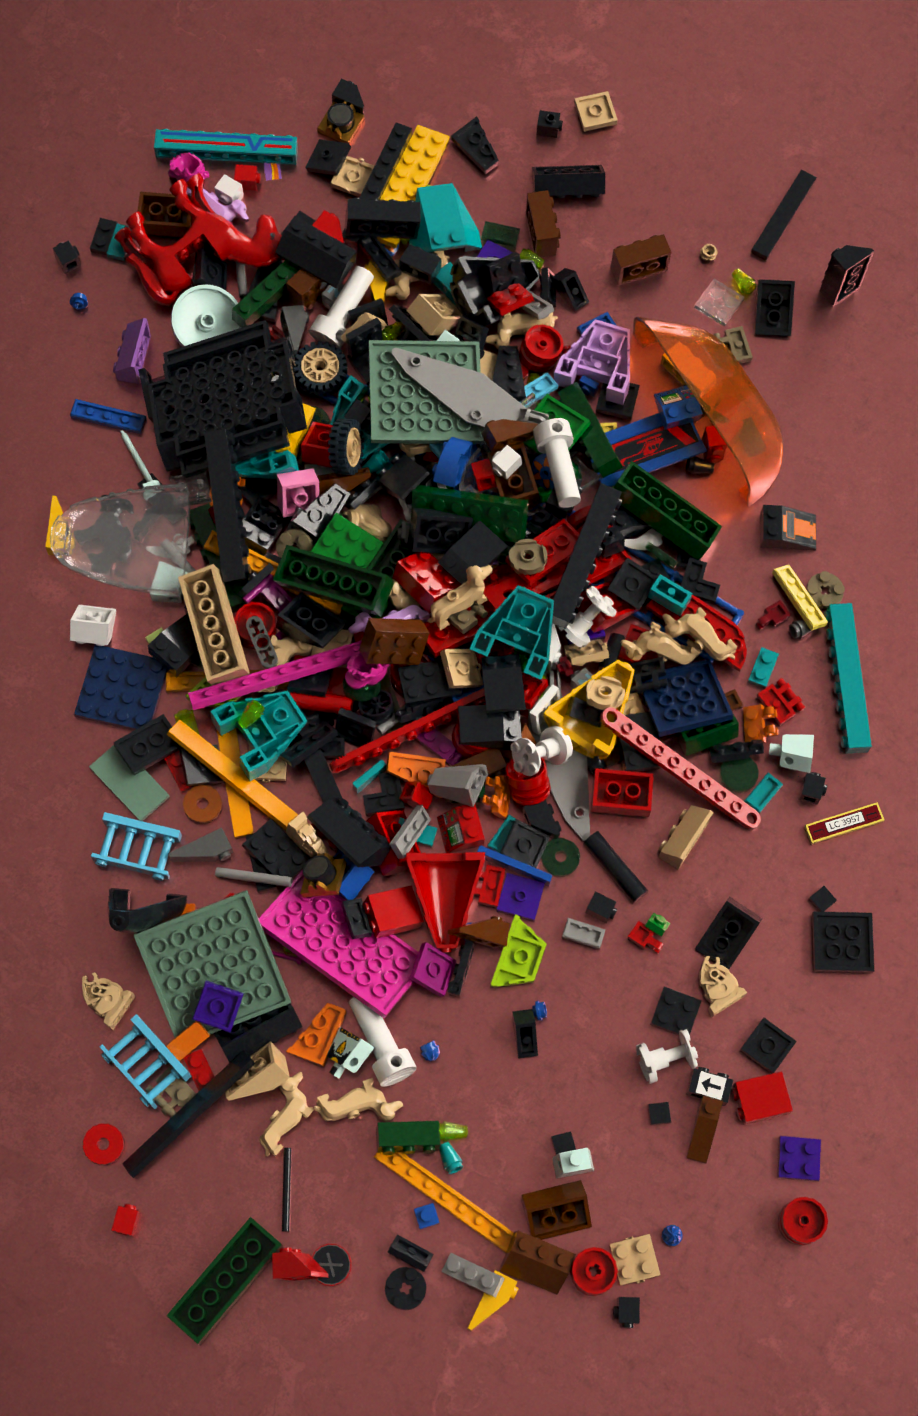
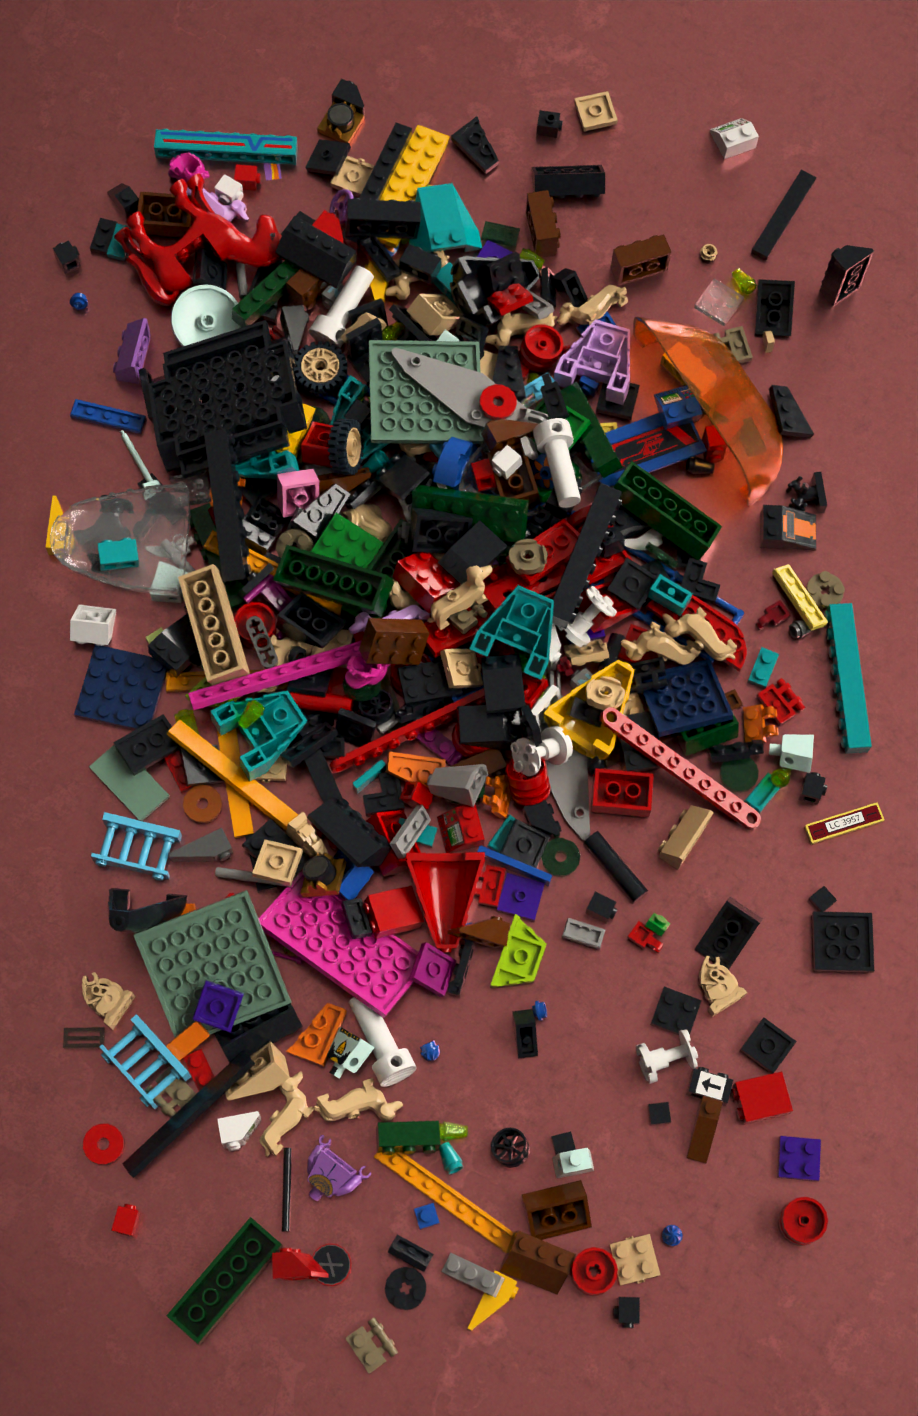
none -> clear smoke tile [63,1027,105,1049]
none -> teal brick [98,538,139,571]
none -> black slope [107,183,139,219]
none -> white slope [218,1111,261,1151]
none -> tan plate [252,839,303,886]
none -> black piece [288,646,306,662]
none -> medium lavender torso [307,1135,371,1201]
none -> medium lavender piece [329,189,354,224]
none -> dark tan plate [345,1317,398,1374]
none -> red tile [479,384,517,420]
none -> black wheel [491,1127,530,1168]
none -> black plate [519,705,542,747]
none -> white tile [520,436,539,460]
none -> black hinge [540,373,569,419]
none -> tan animal [557,285,628,326]
none -> white slope [710,118,759,159]
none -> tan tile [763,331,775,353]
none -> black wing [769,385,814,438]
none -> clear neon green cone [771,767,791,788]
none -> black piece [786,472,827,514]

